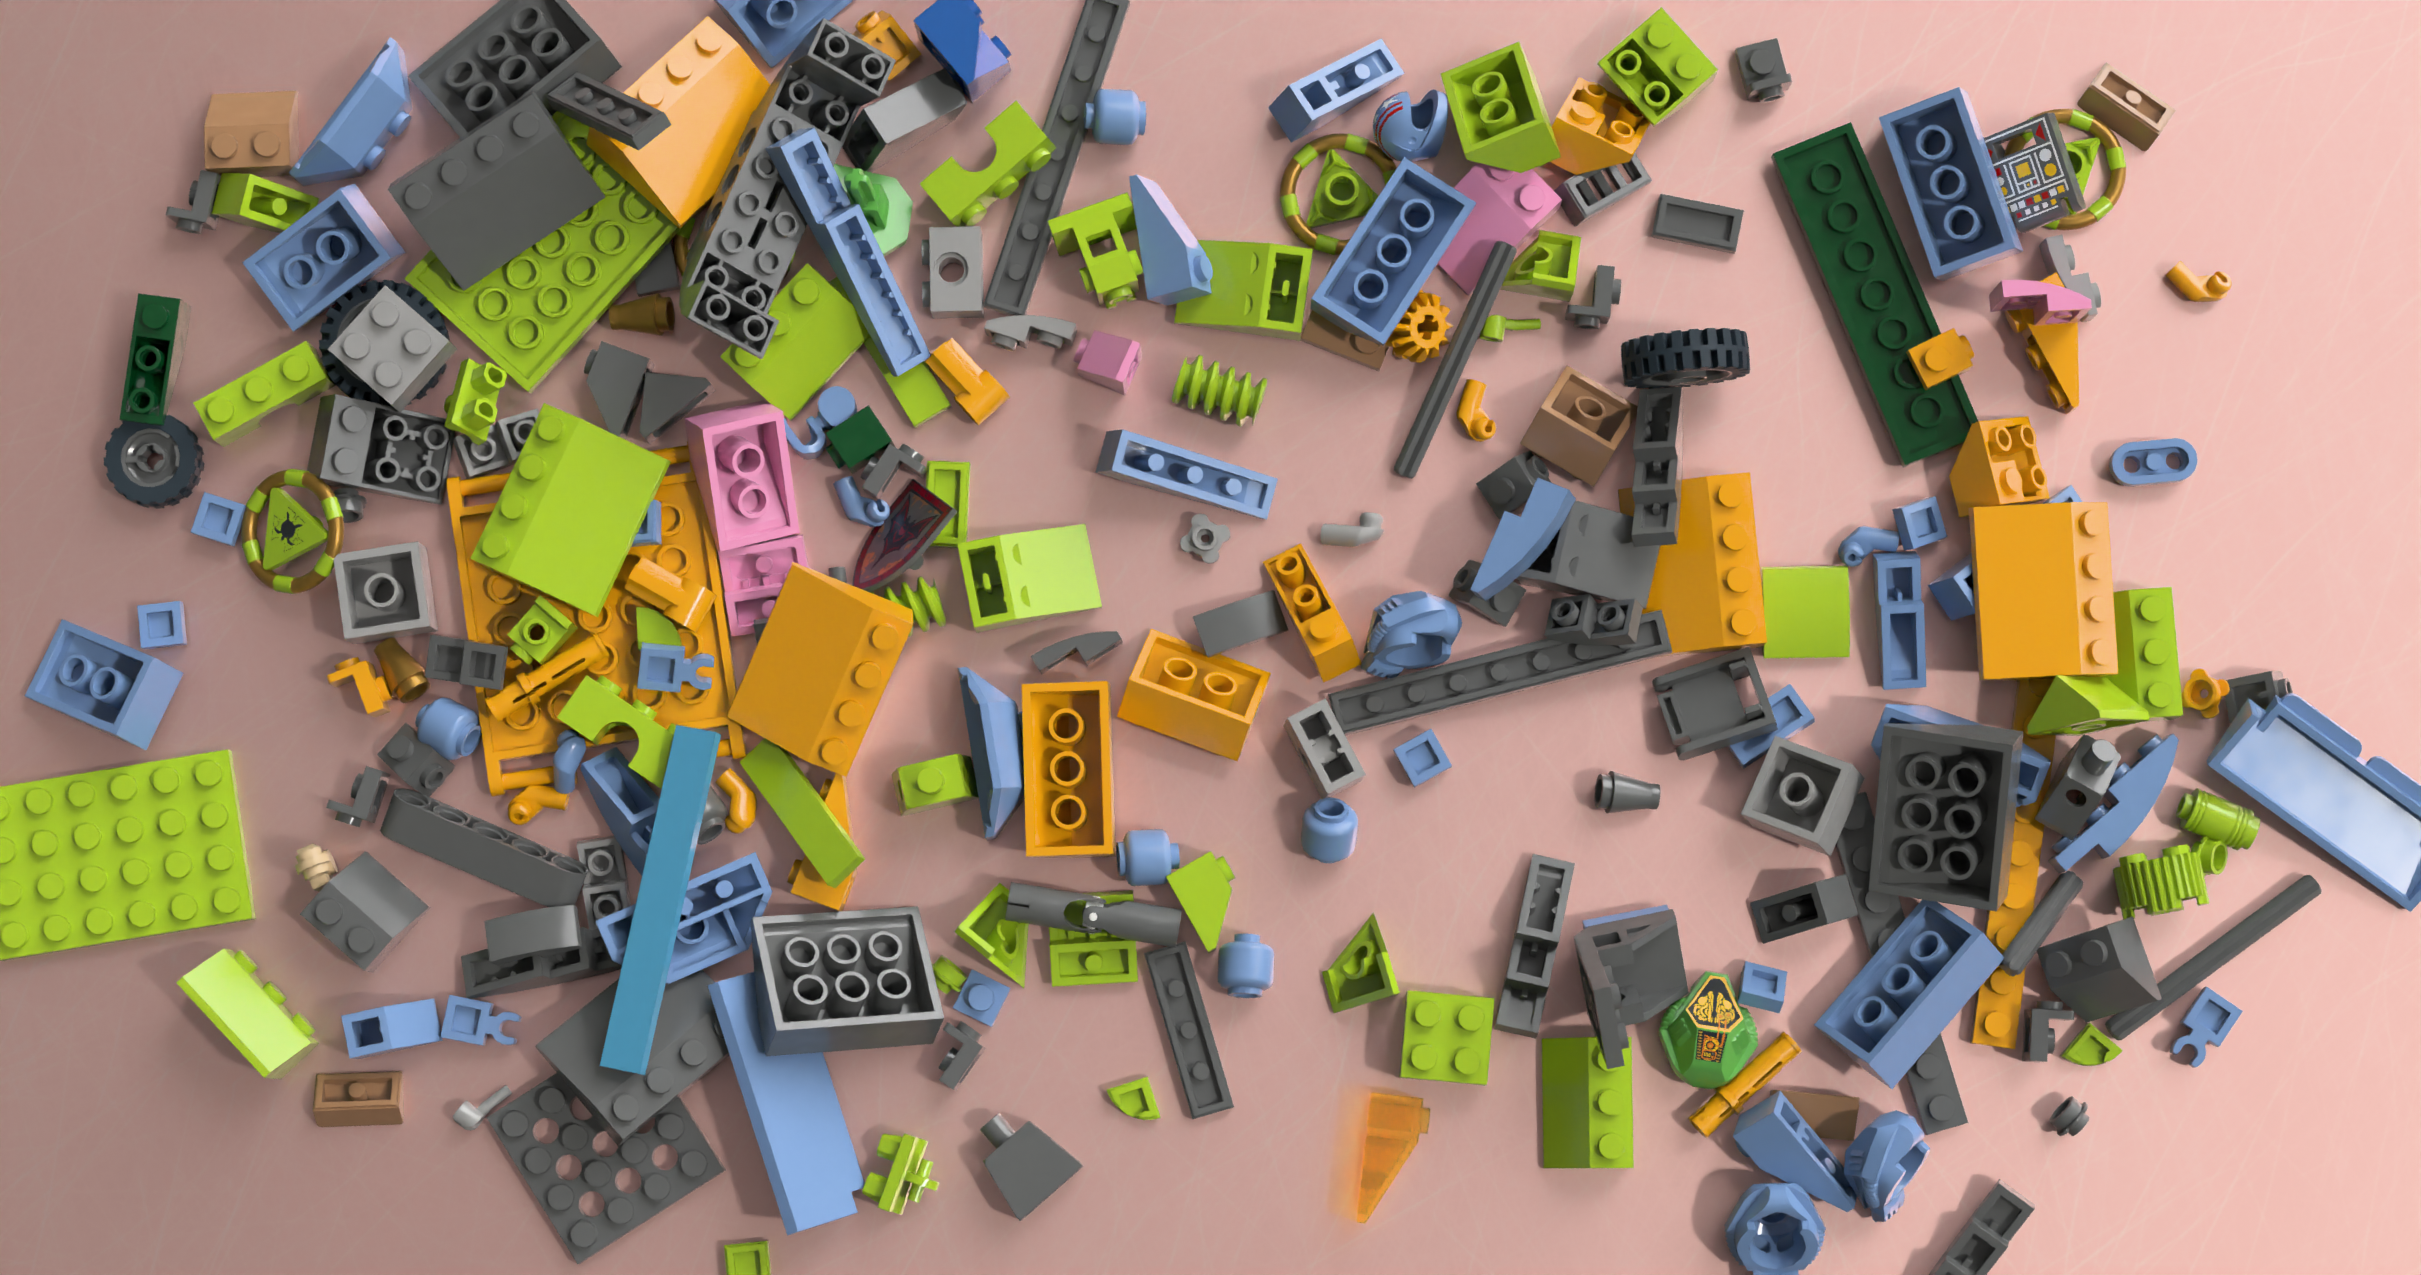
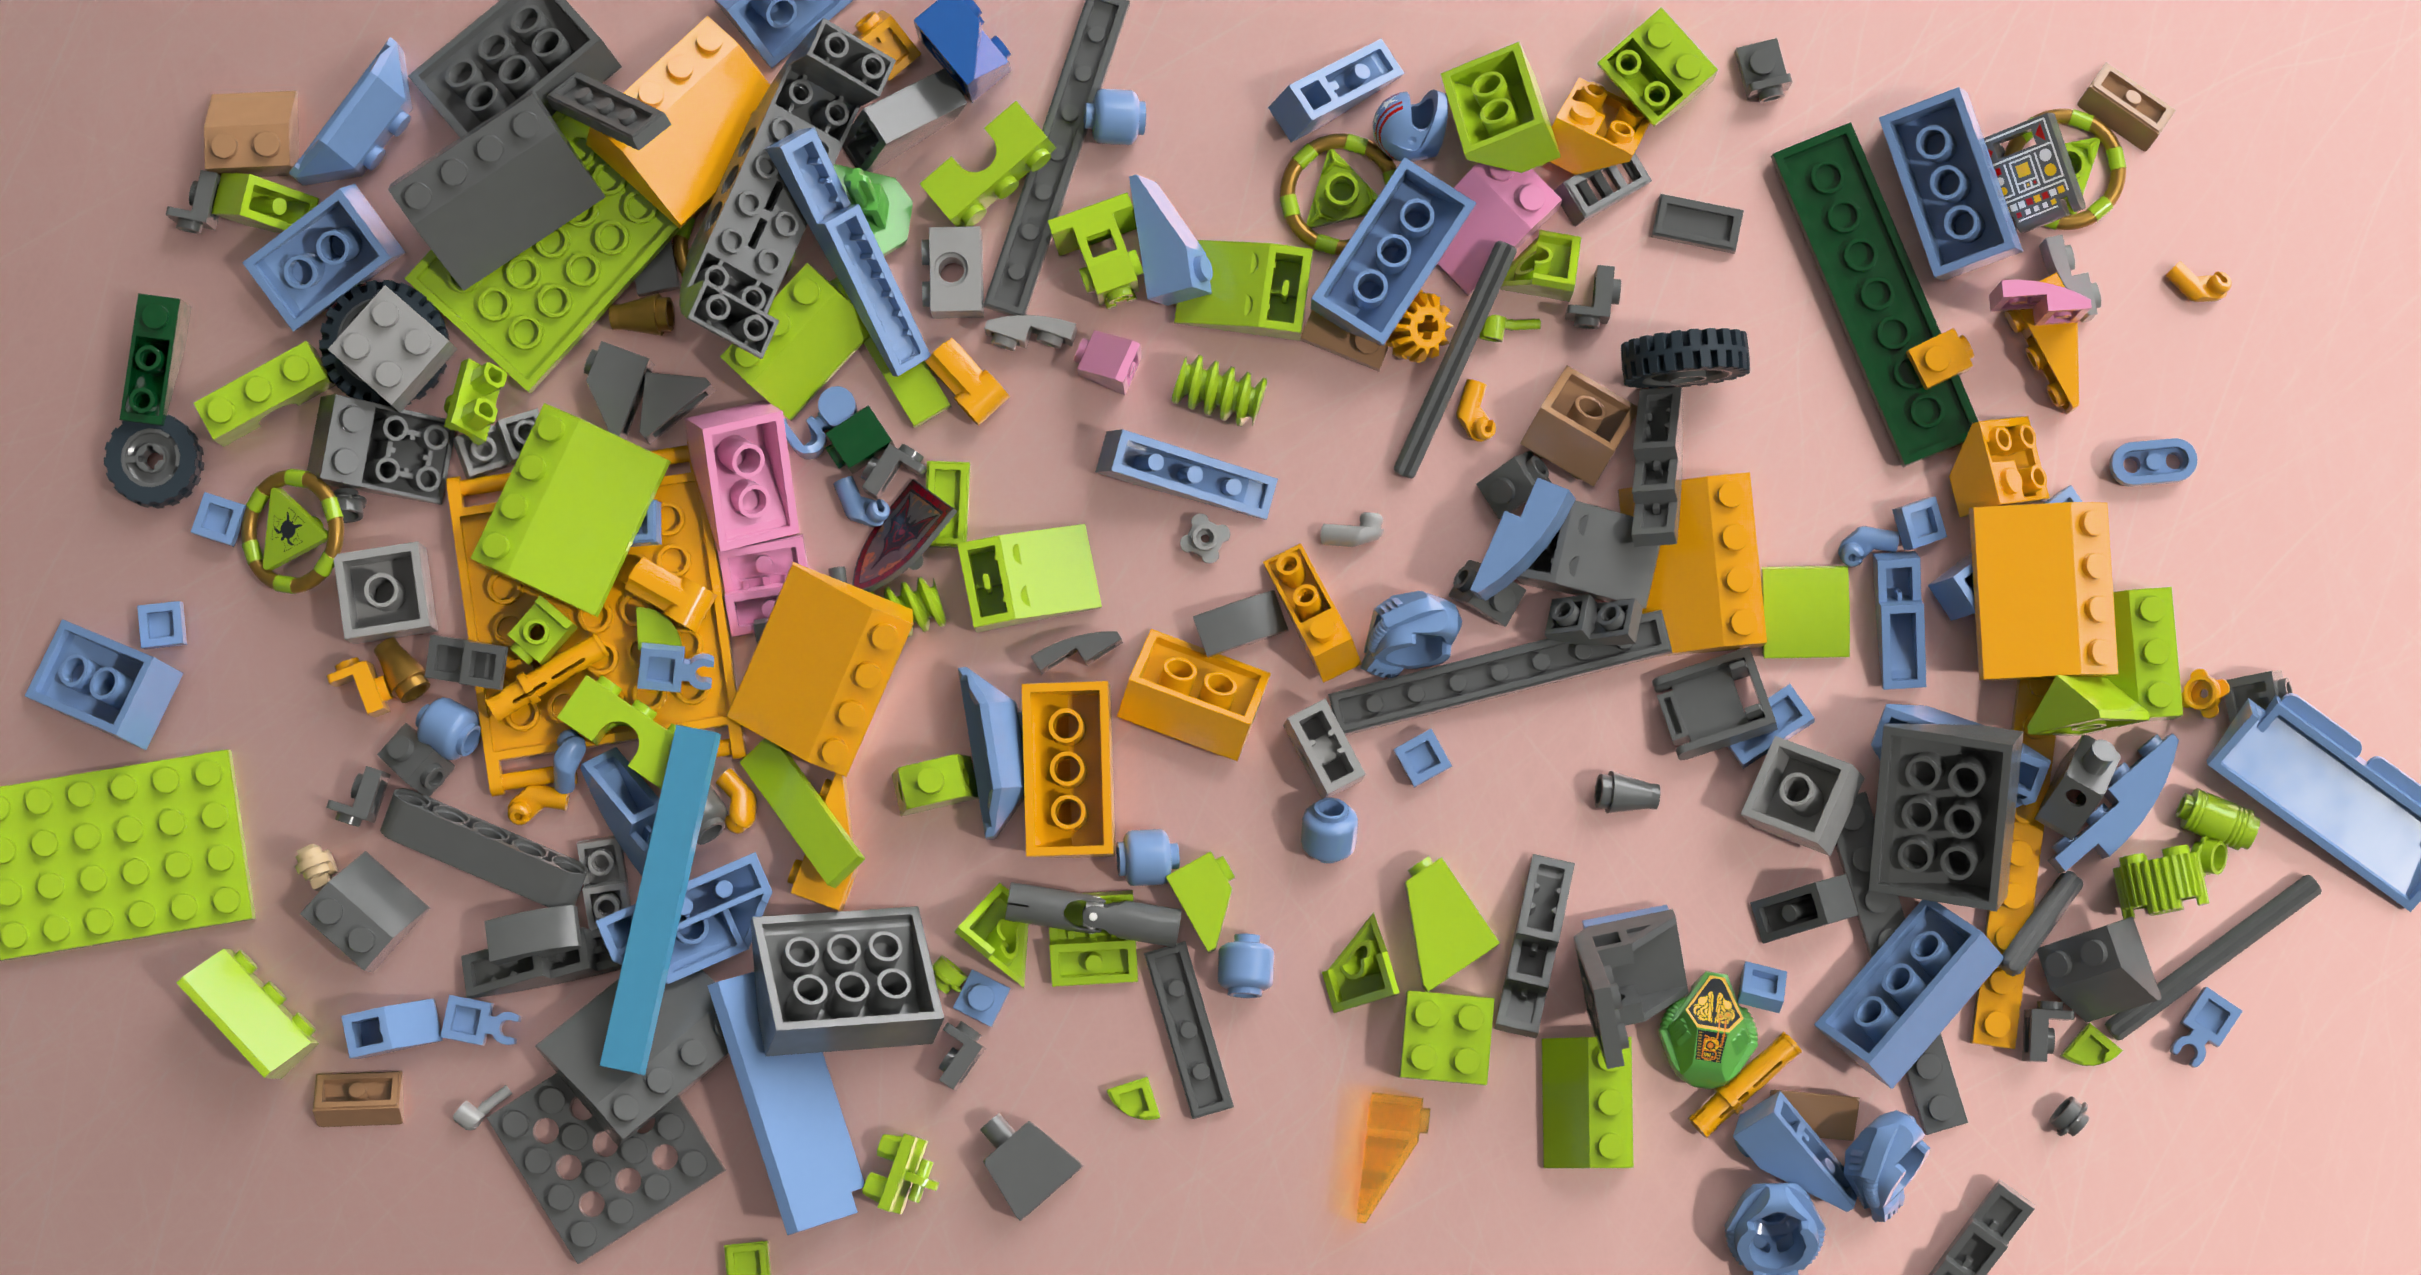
none -> lime slope [1405,856,1500,992]

